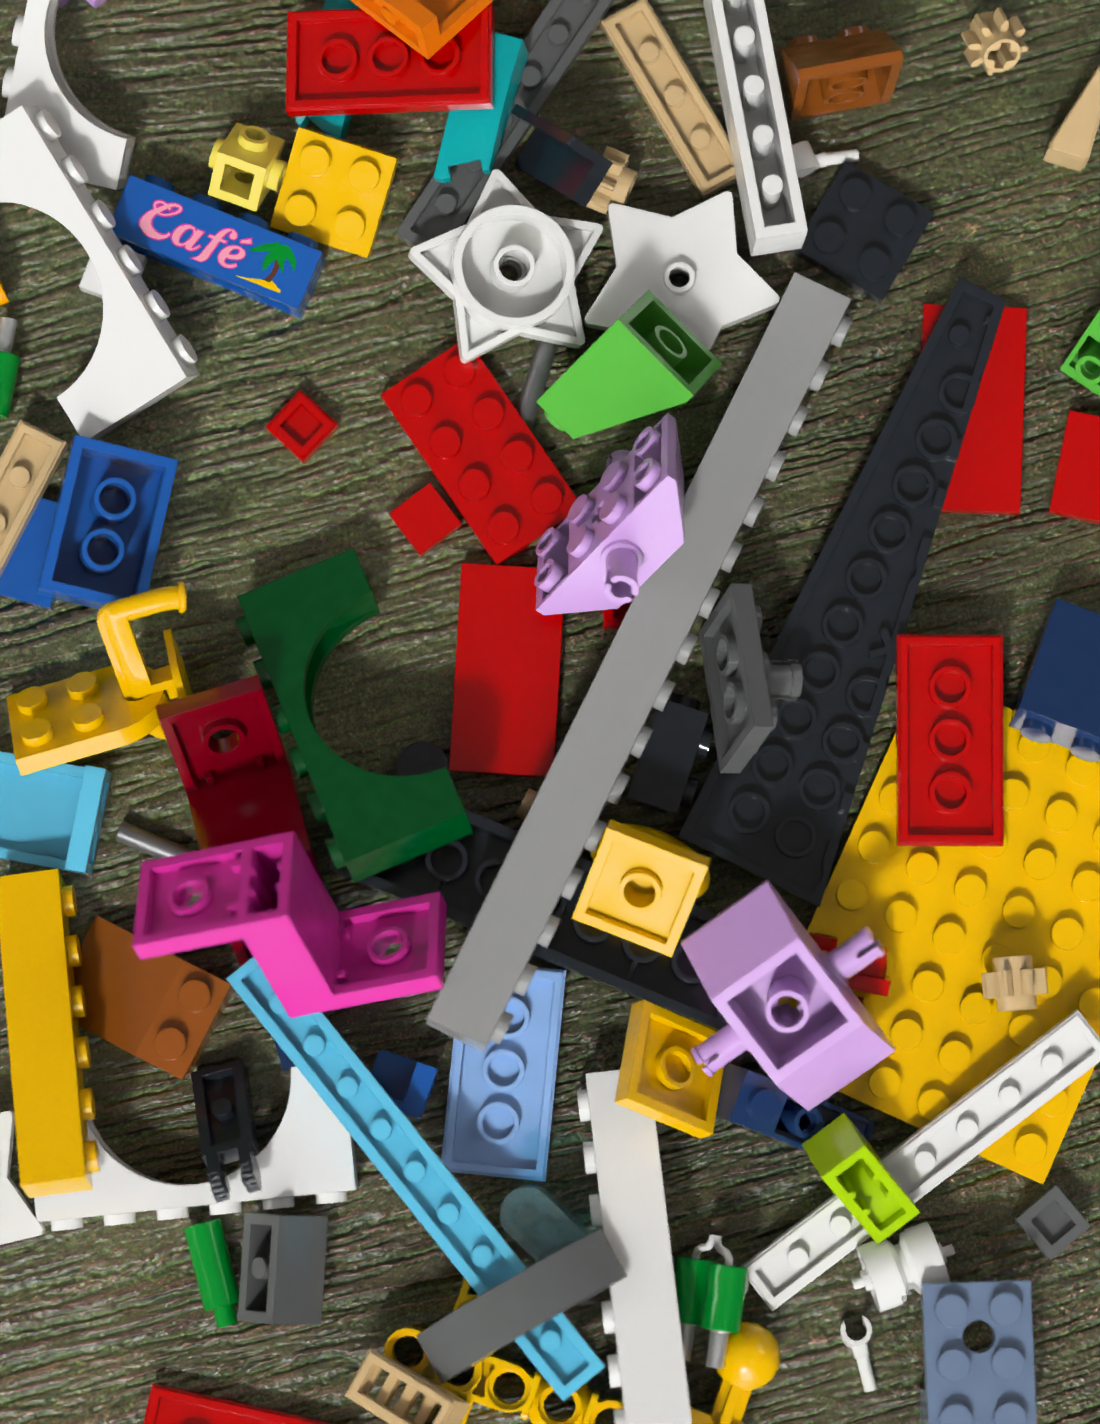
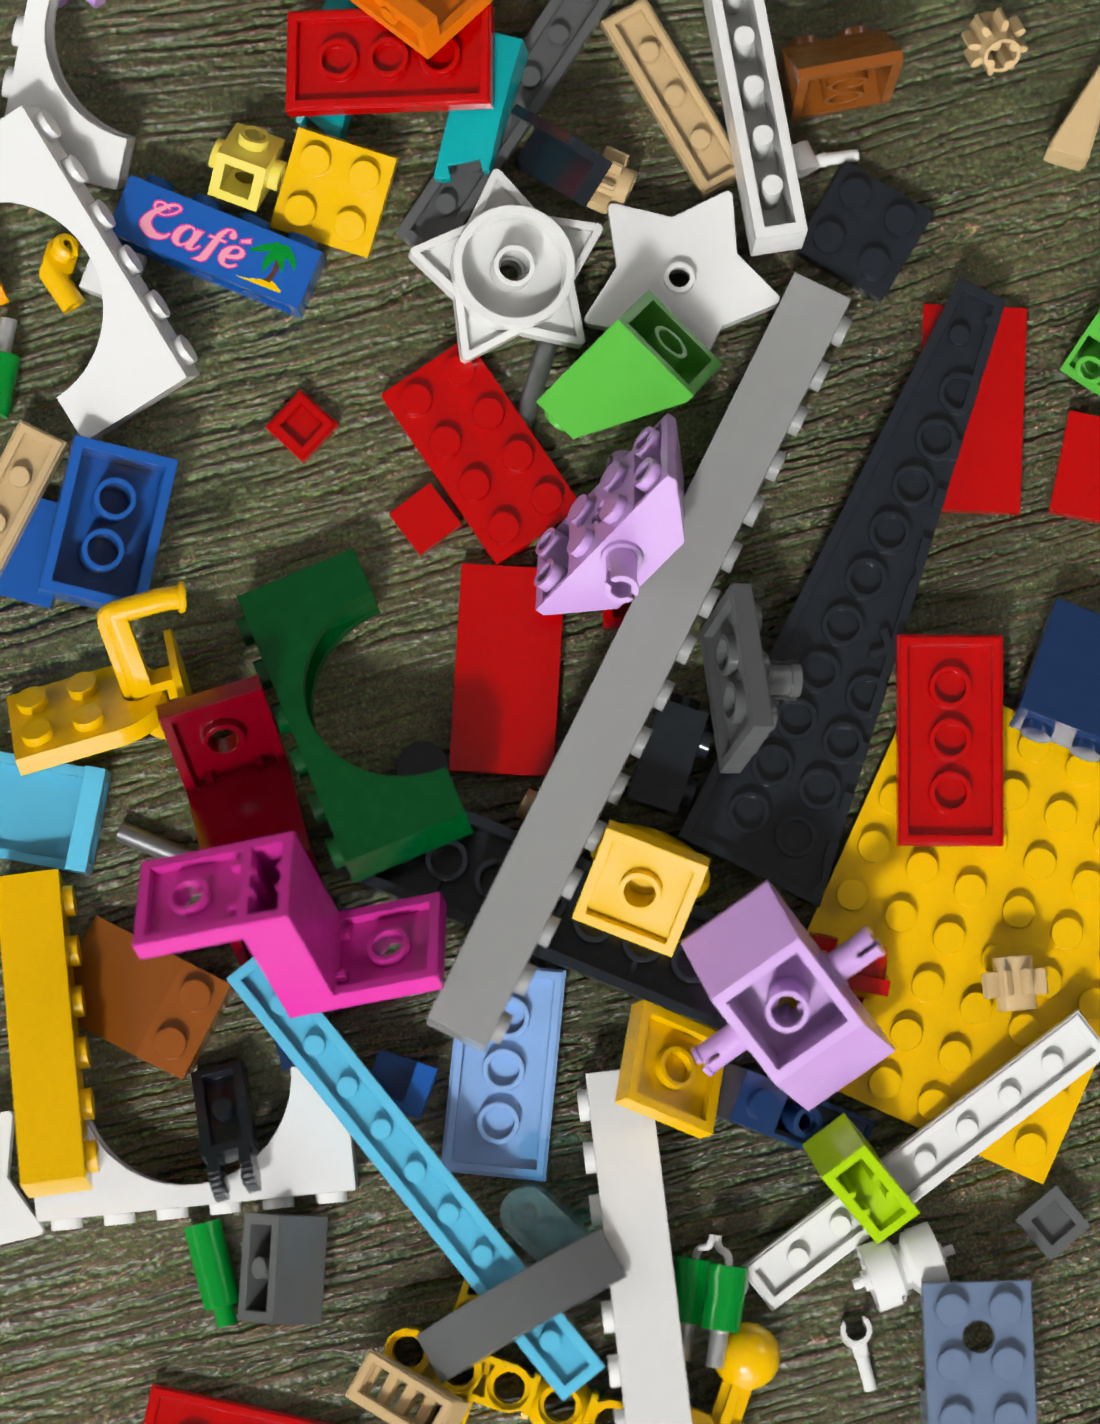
none -> yellow arm [39,233,85,314]

